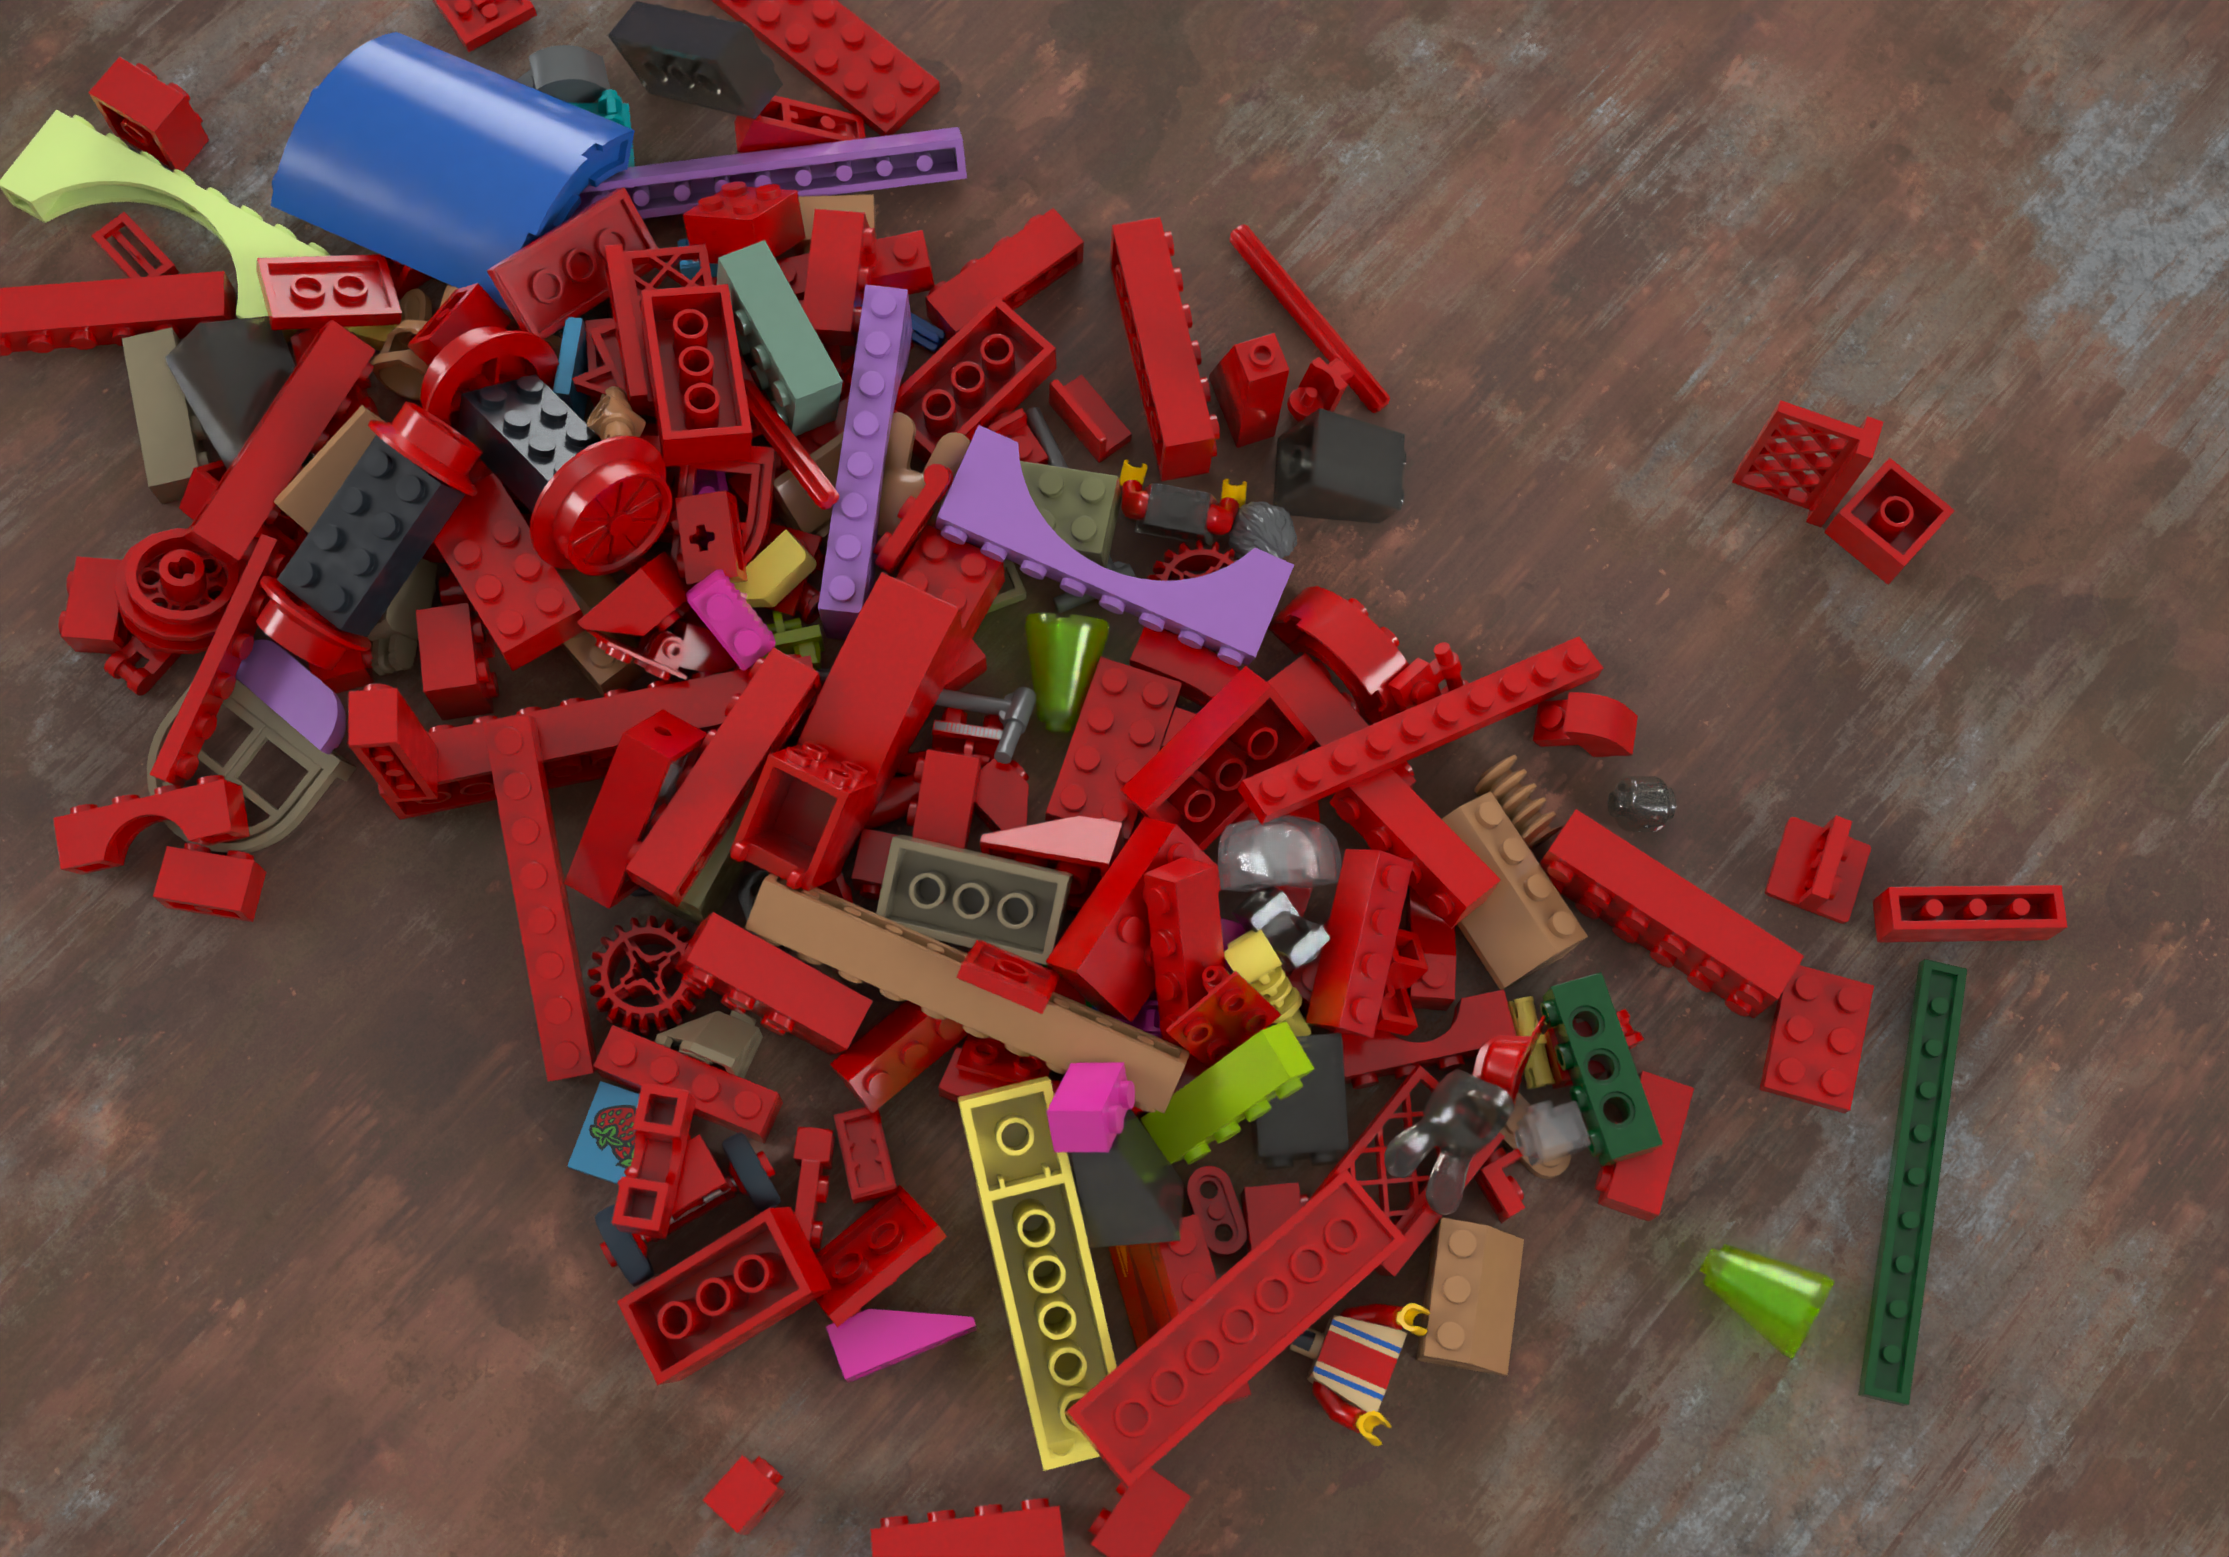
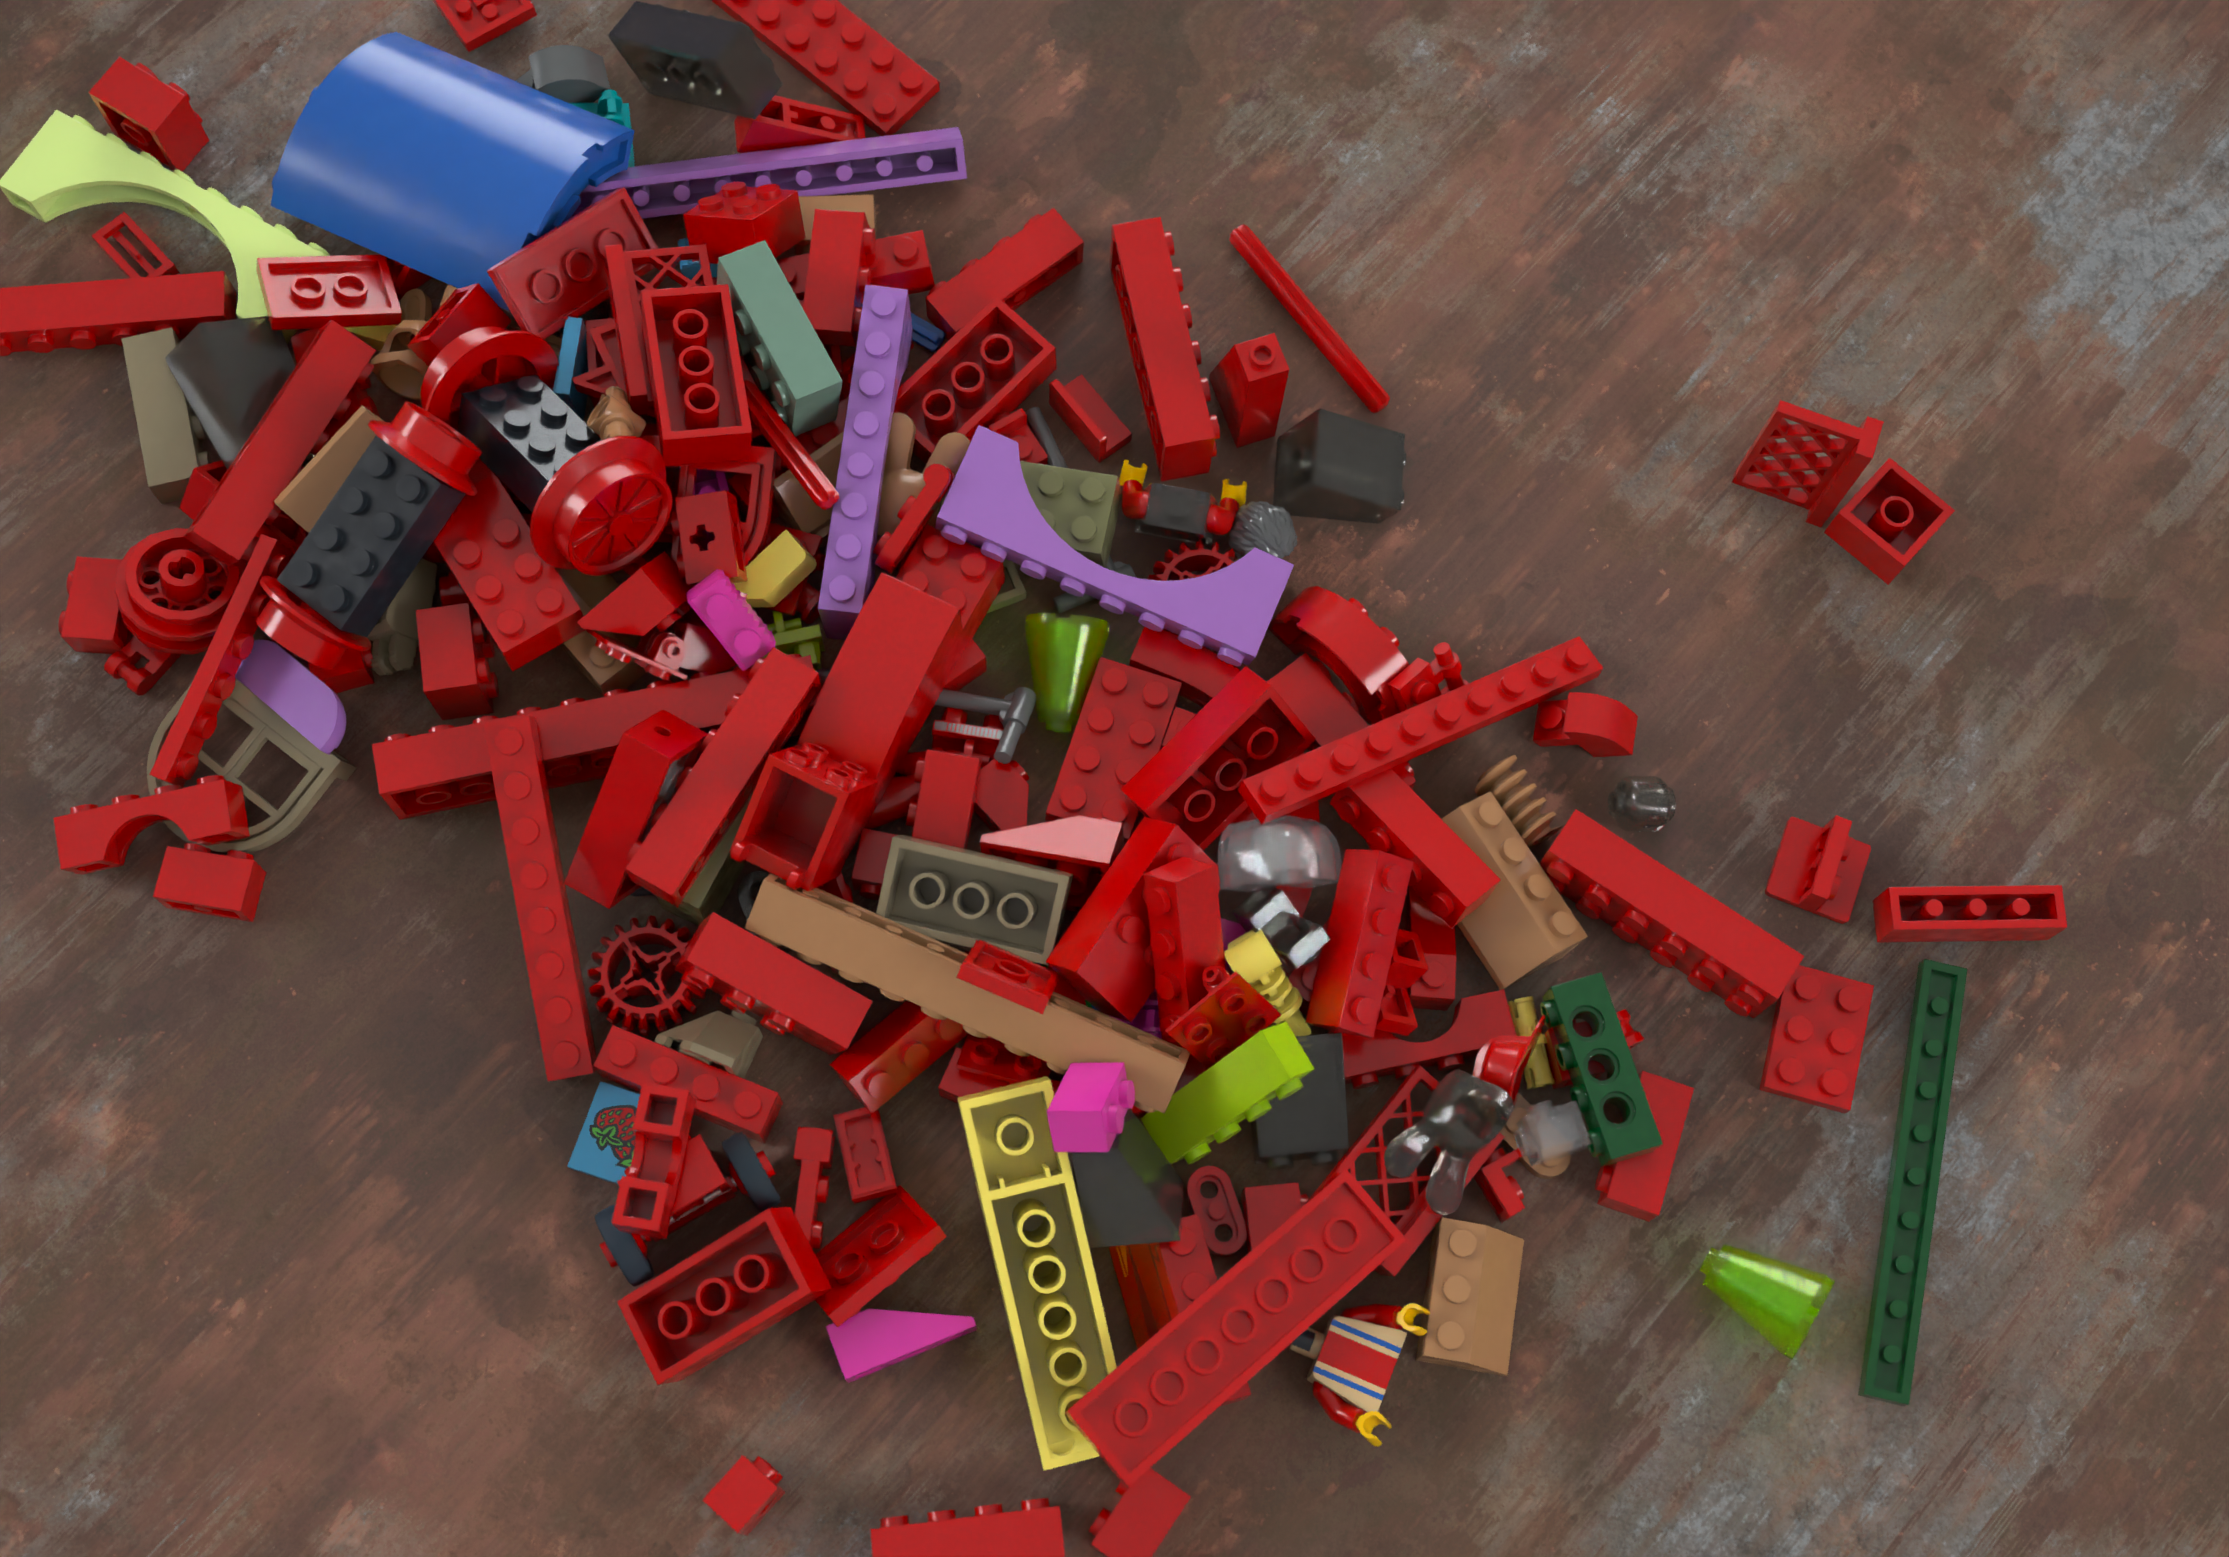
red brick [348,684,438,802] -> none
red hips [1287,357,1354,435] -> none

